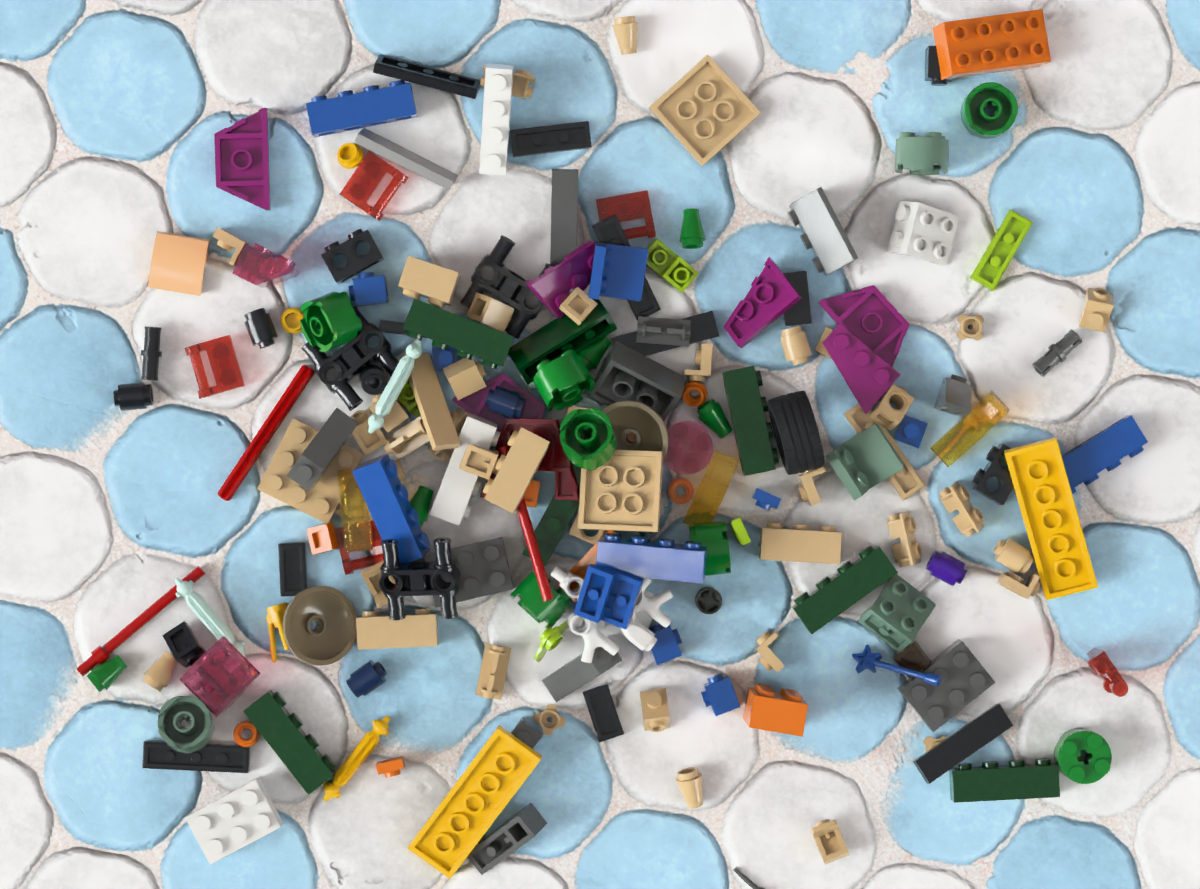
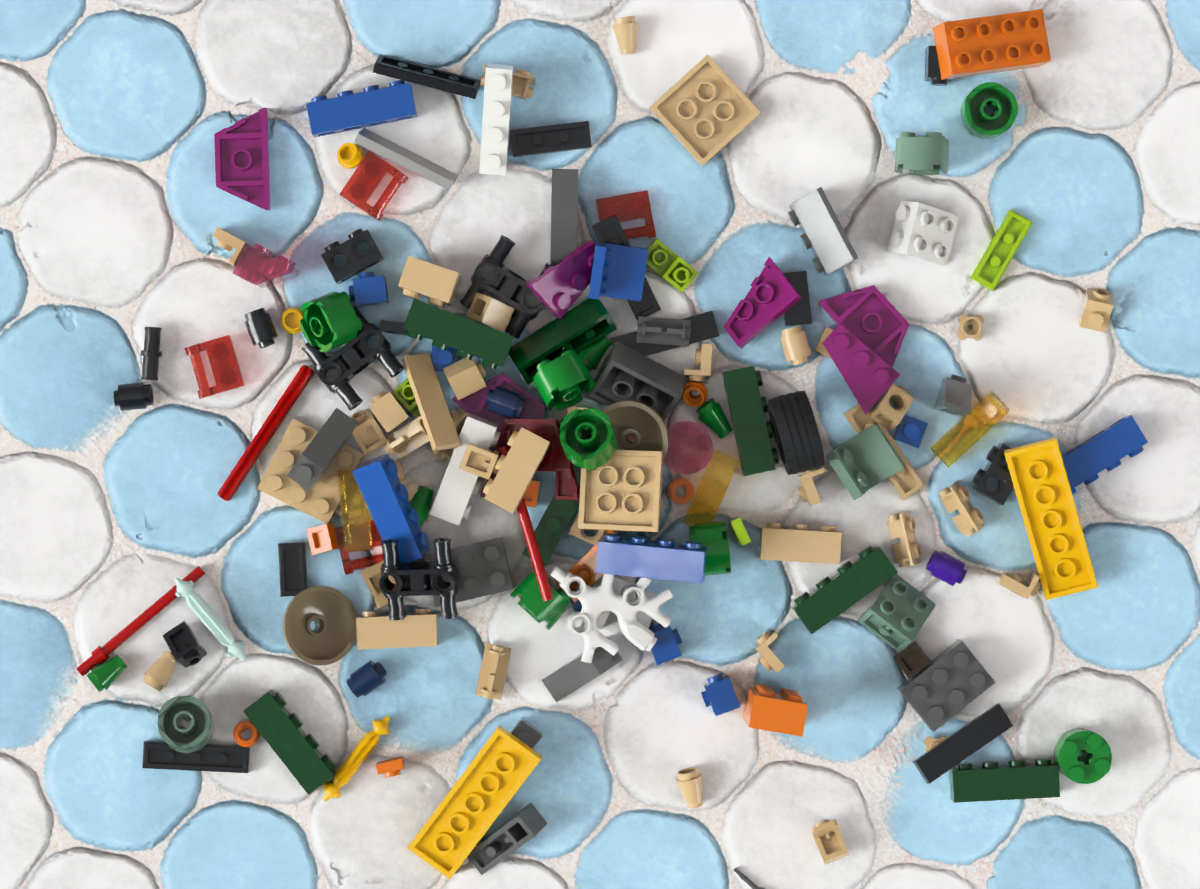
light nougat slope [148,231,210,296] -> none
clear pink slope [179,636,261,717] -> none
white brick [185,777,284,865] -> none
yellow plant [265,602,289,663] -> none
black brick [359,364,387,395] -> none
light aqua wheel [368,340,422,434] -> none
lime plate [534,620,569,662] -> none
tan plate [534,704,565,735] -> none
tan plate [559,287,597,325] -> none
blue slope [574,564,644,630] -> none
black tile [583,683,624,742] -> none
tan bracket [640,688,671,732] -> none
green cone [679,209,706,249] -> none
pearl dark grey wheel [695,587,722,614] -> none
blue plate [751,488,781,511] -> none
blue piece [852,645,941,686] -> none
tan brick [993,537,1034,574] -> none
dark grey pin [1032,329,1083,377] -> none
clear red plate [1087,648,1128,697] -> none

